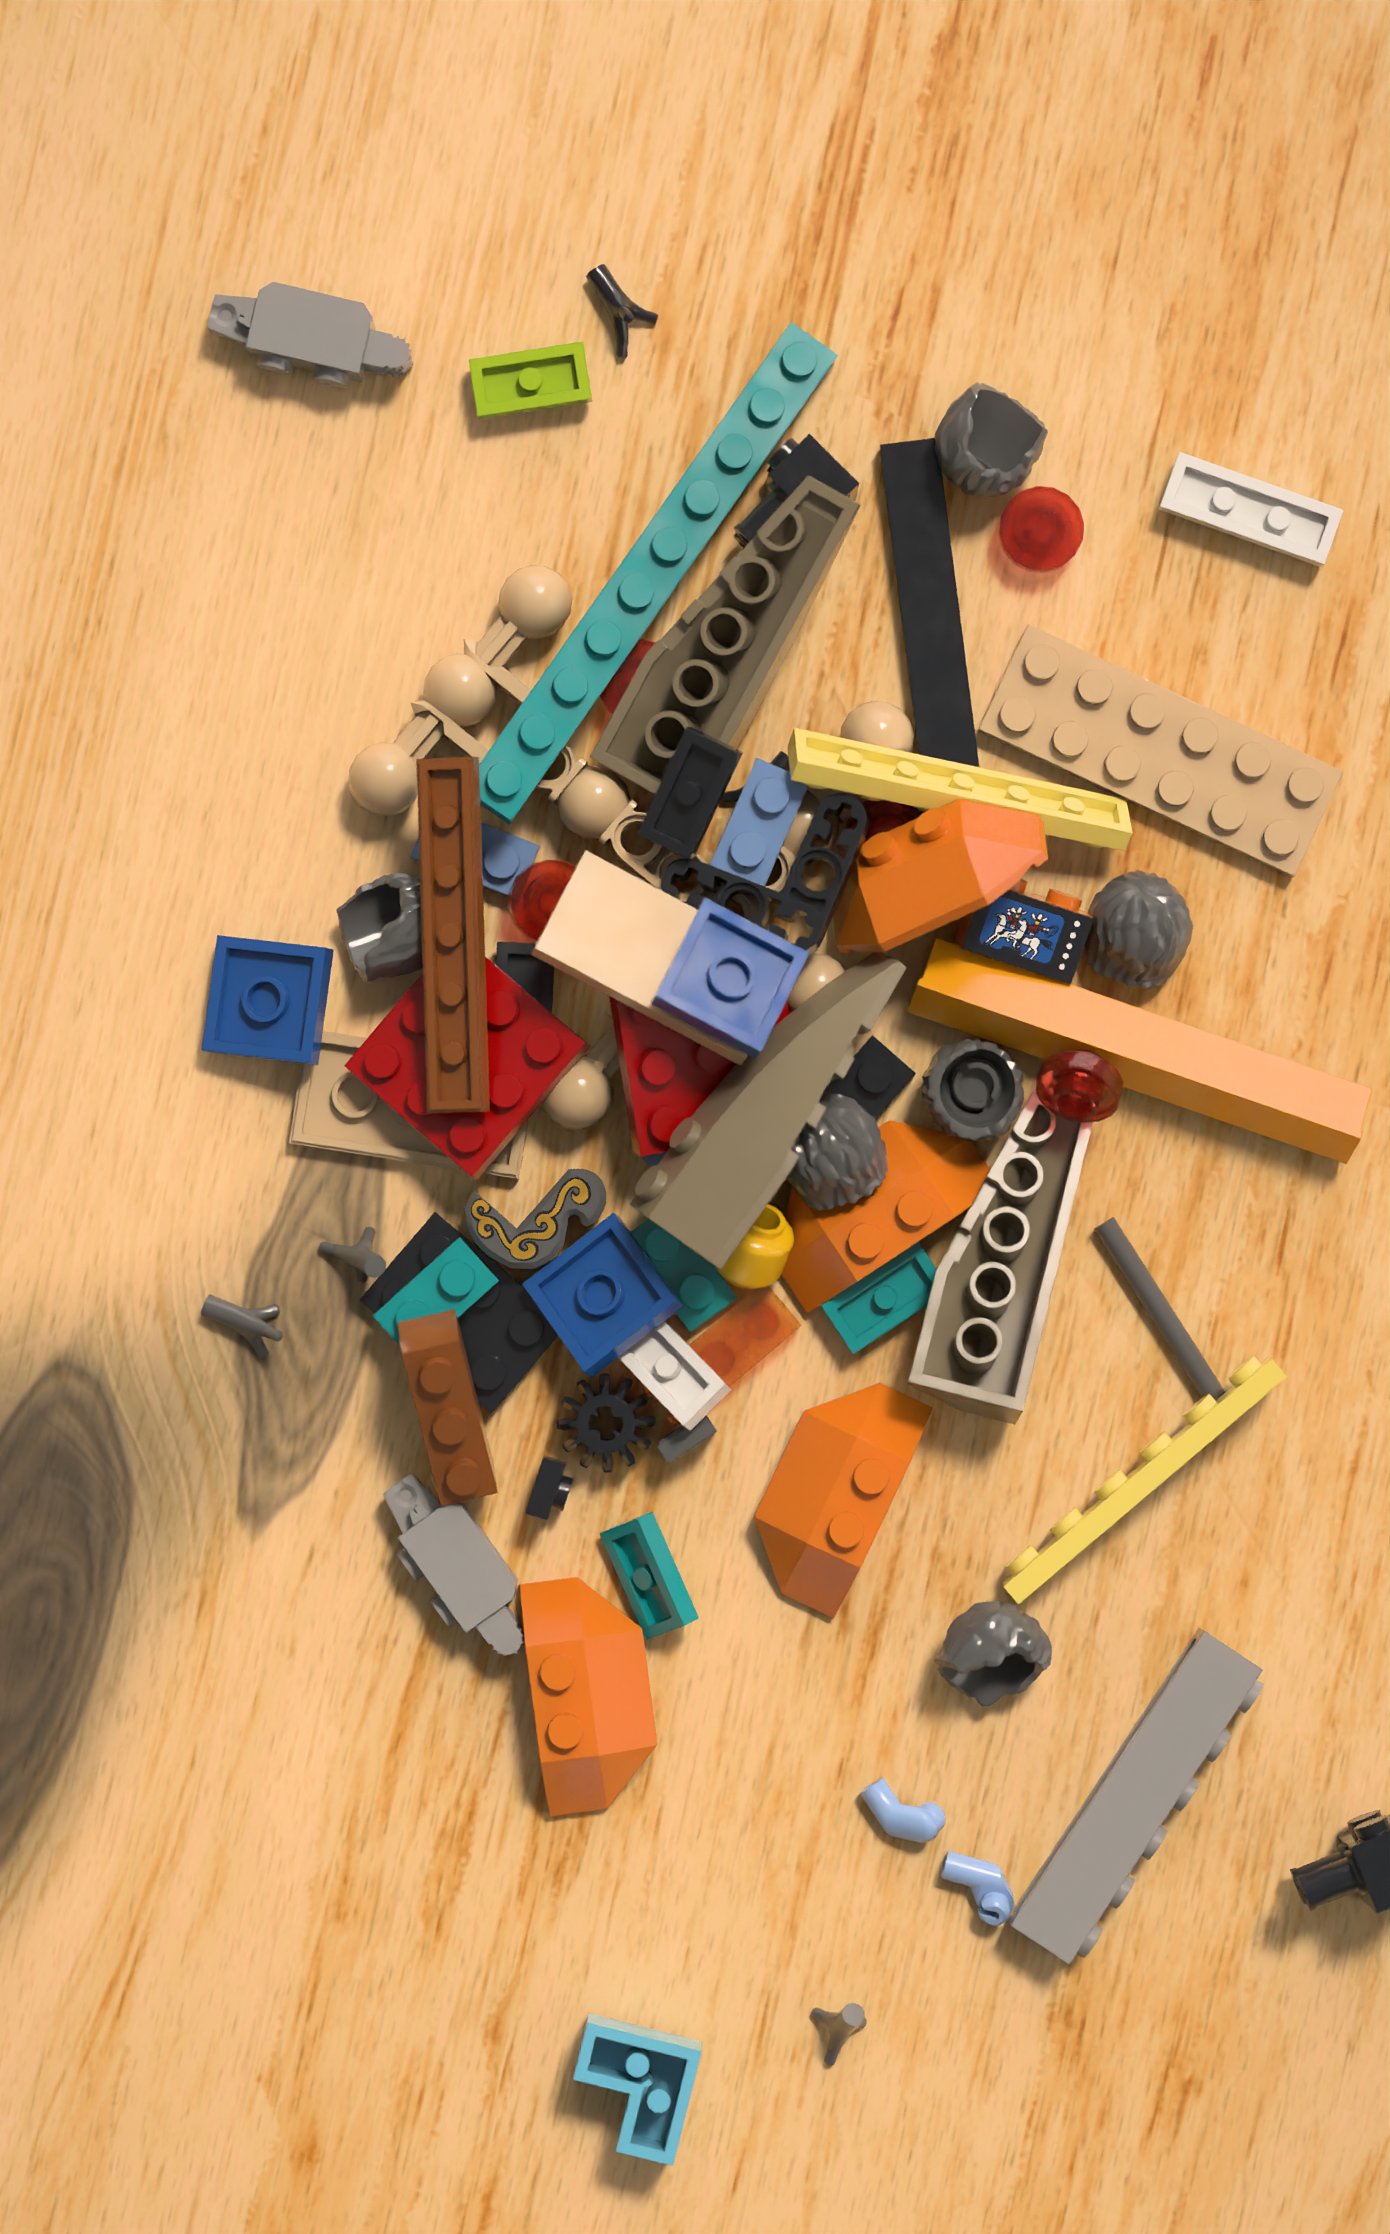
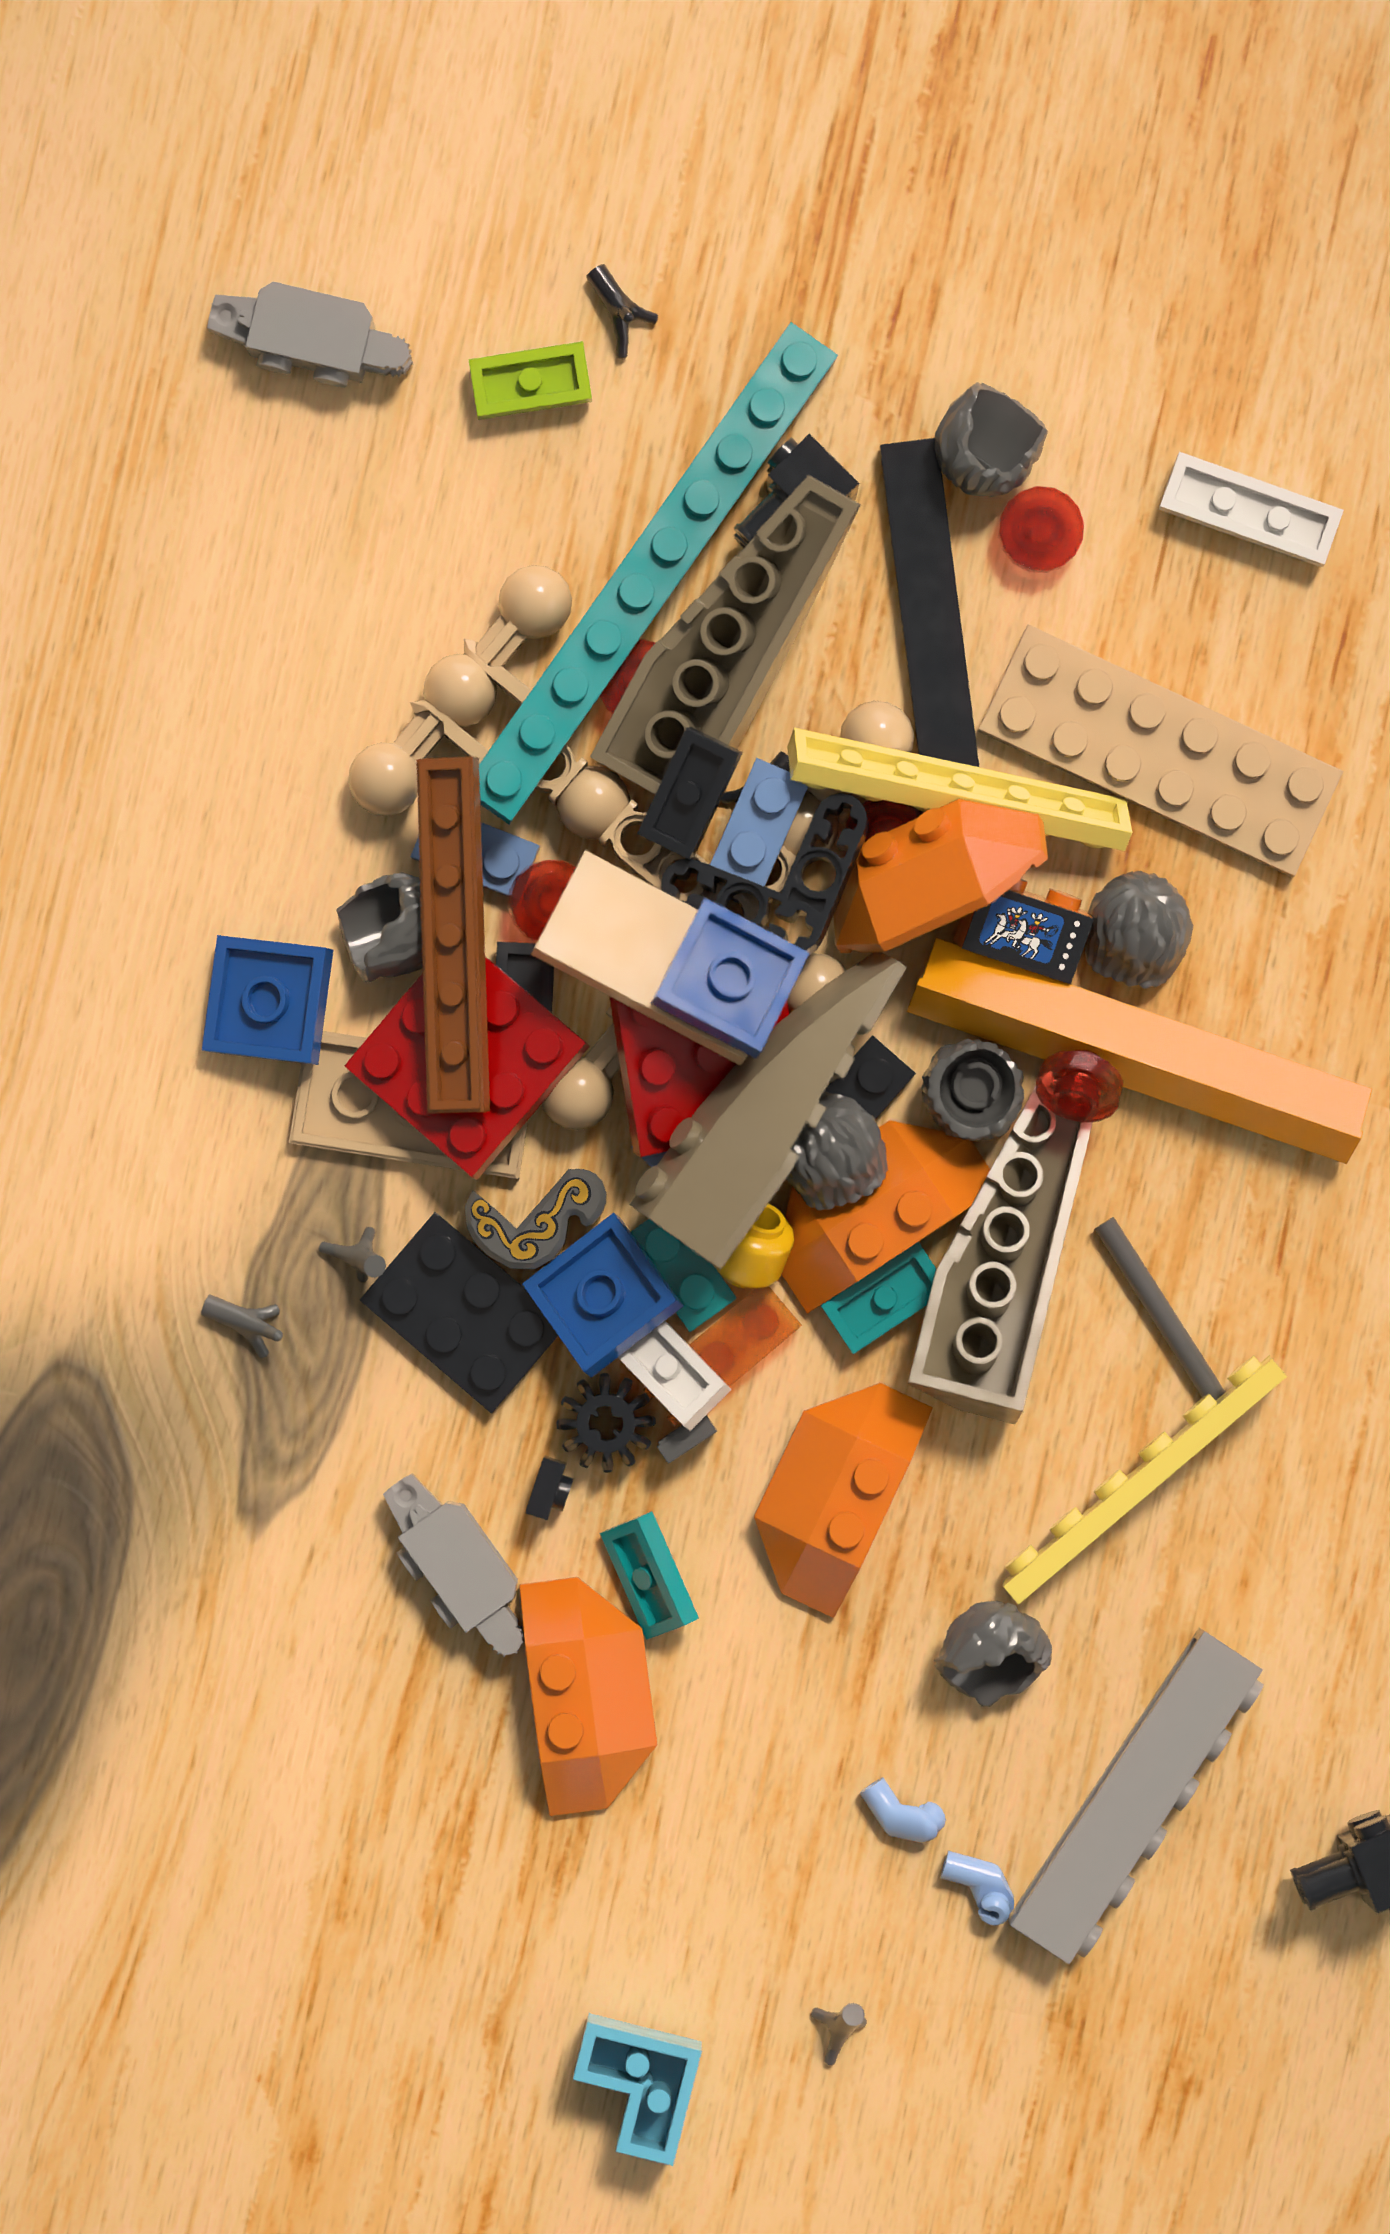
teal plate [373,1237,499,1347] -> none
dark orange brick [398,1309,498,1506] -> none

